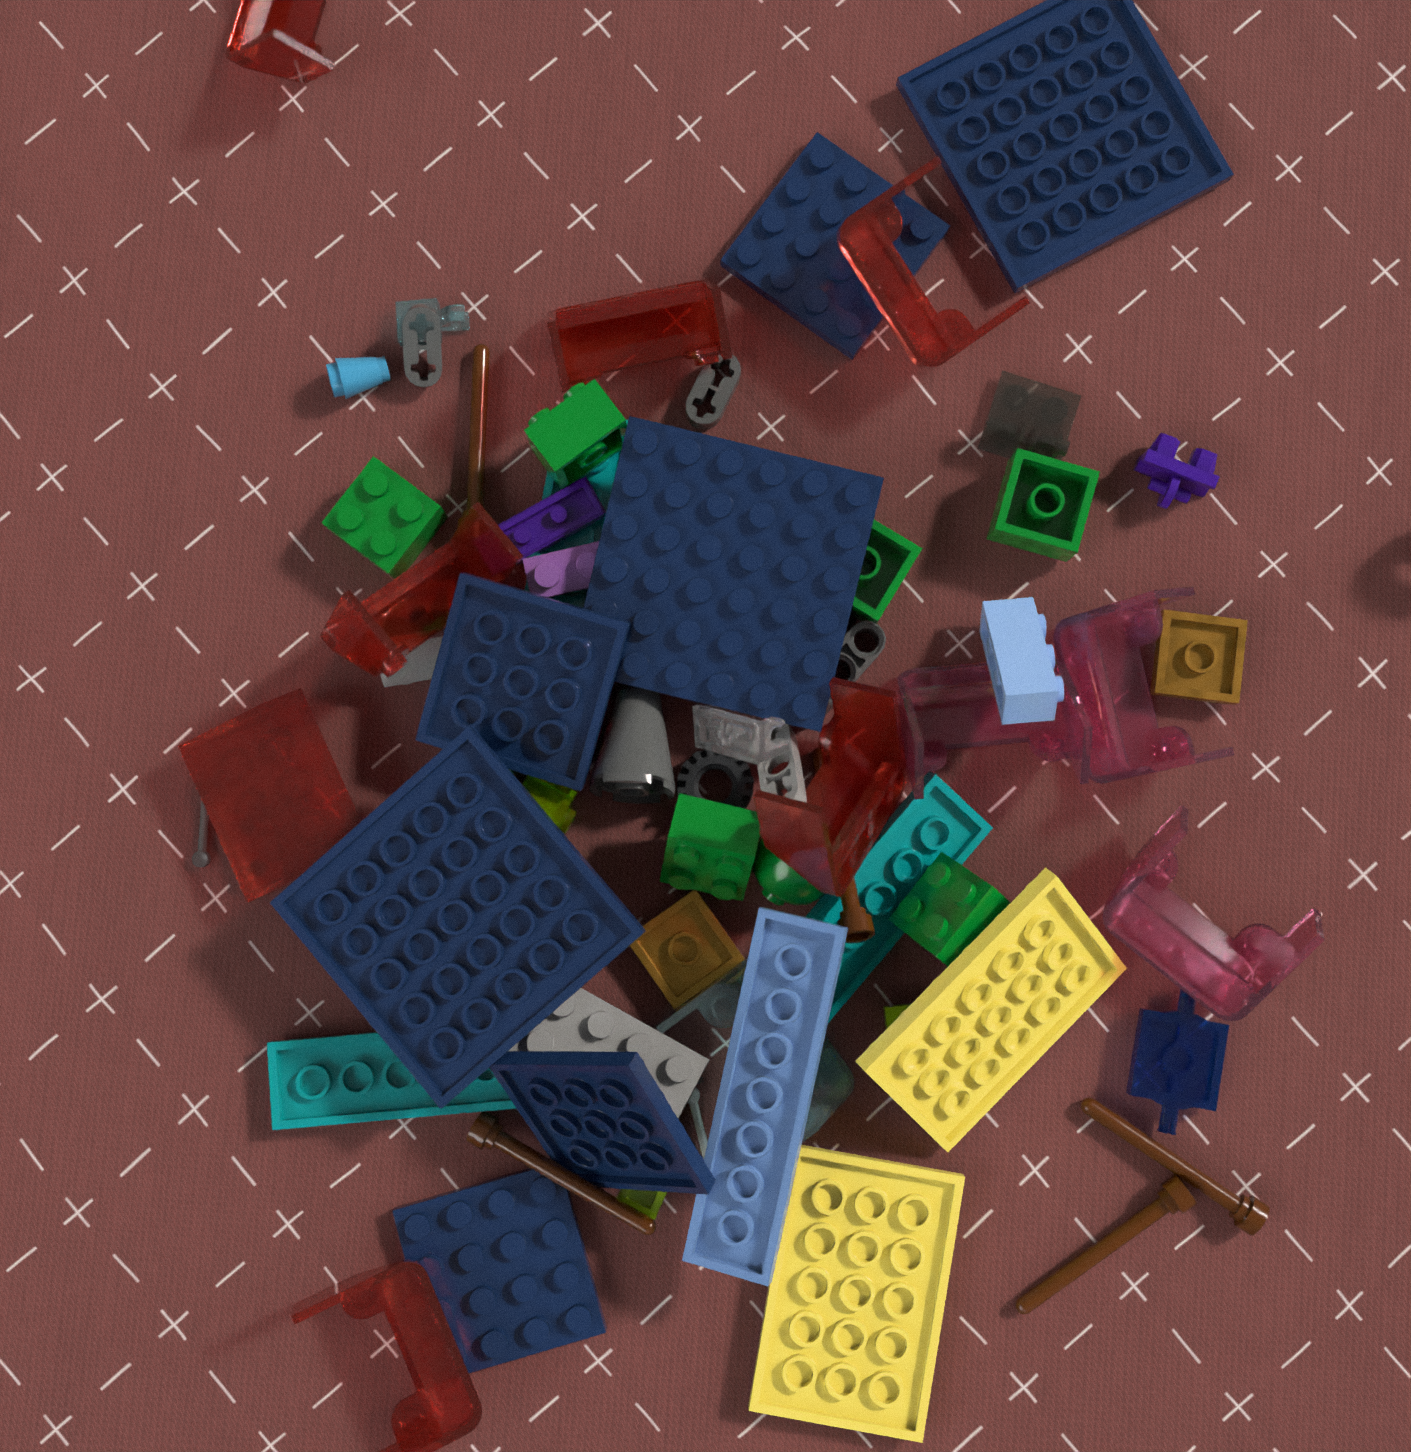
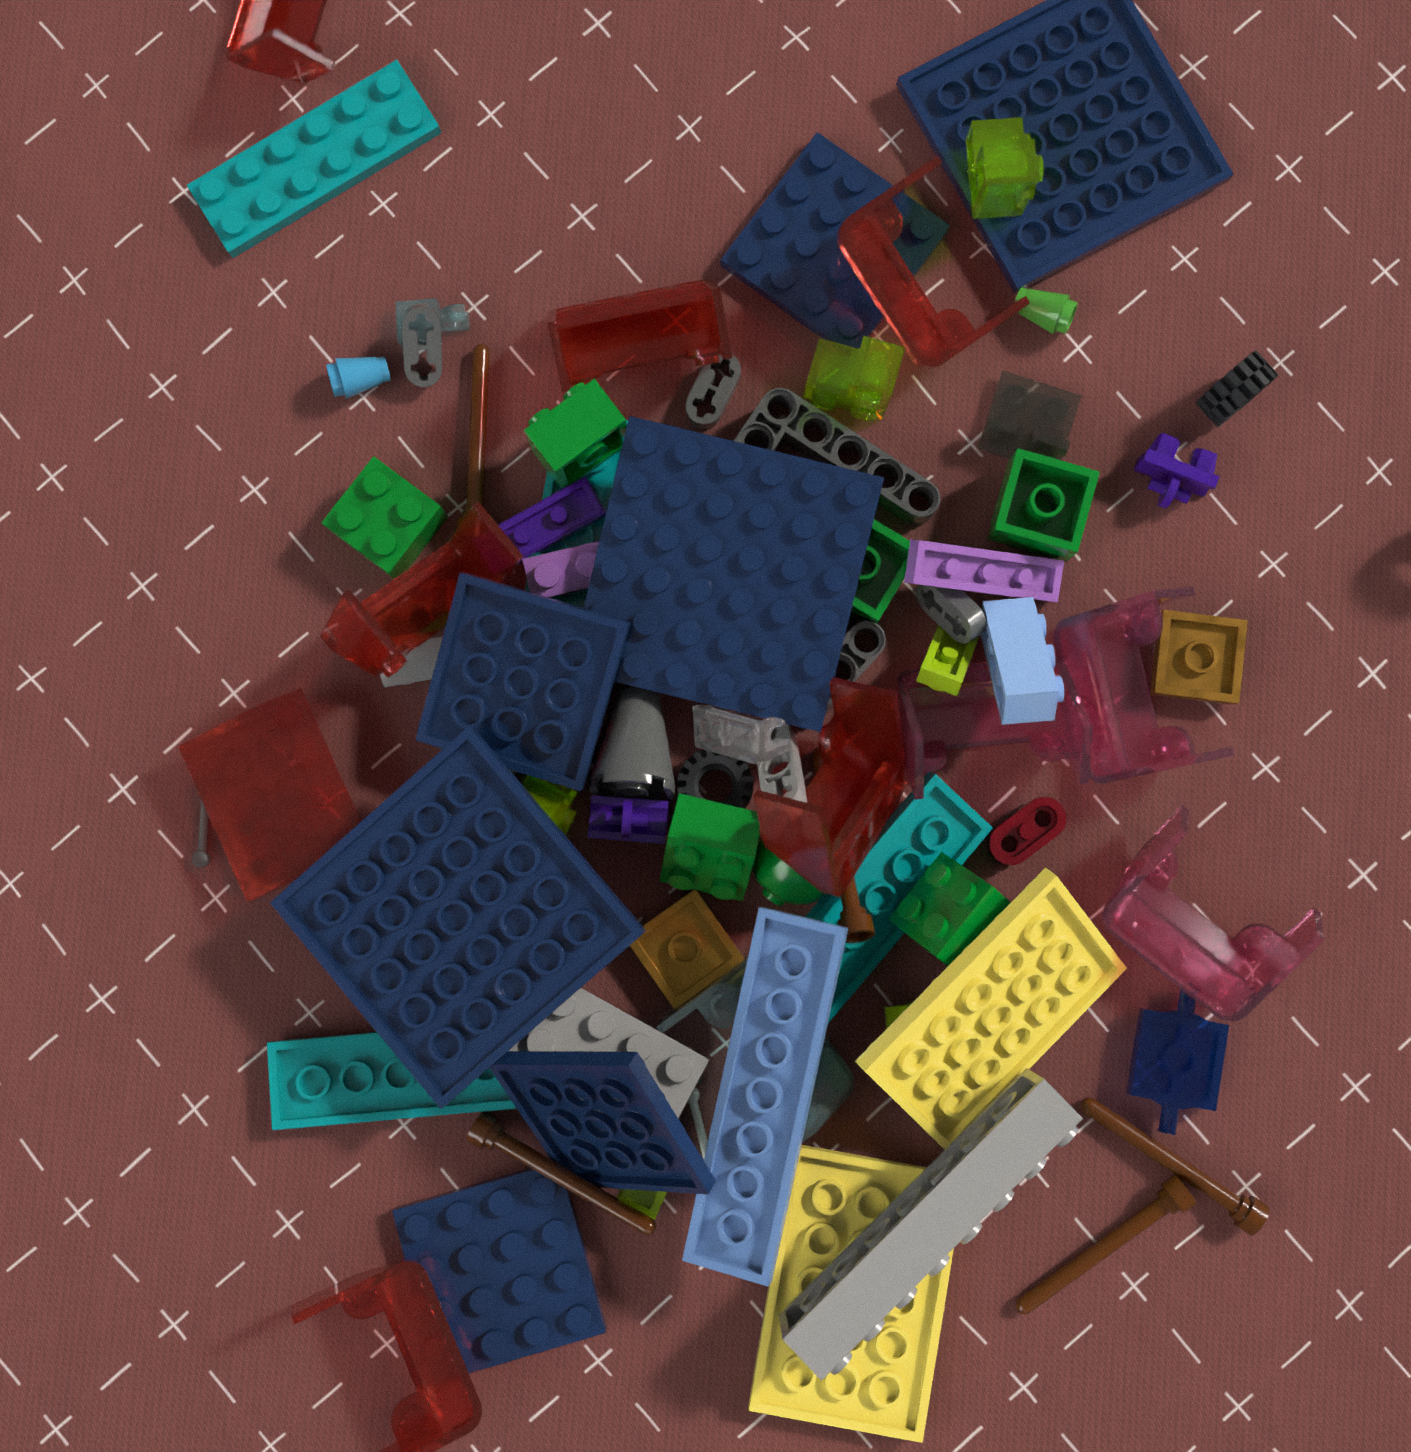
none -> teal plate [187,59,442,258]
none -> dark purple hips [588,795,668,844]
none -> dark grey beam [734,388,940,525]
none -> light grey brick [779,1068,1083,1381]
none -> clear neon green brick [803,336,905,421]
none -> medium lavender plate [904,539,1064,602]
none -> dark grey beam [916,585,987,644]
none -> lime plate [916,625,979,696]
none -> clear neon green brick [965,117,1044,219]
none -> dark red plate [987,797,1066,865]
none -> bright green cone [1012,287,1078,335]
none -> black tyre [1195,350,1279,428]

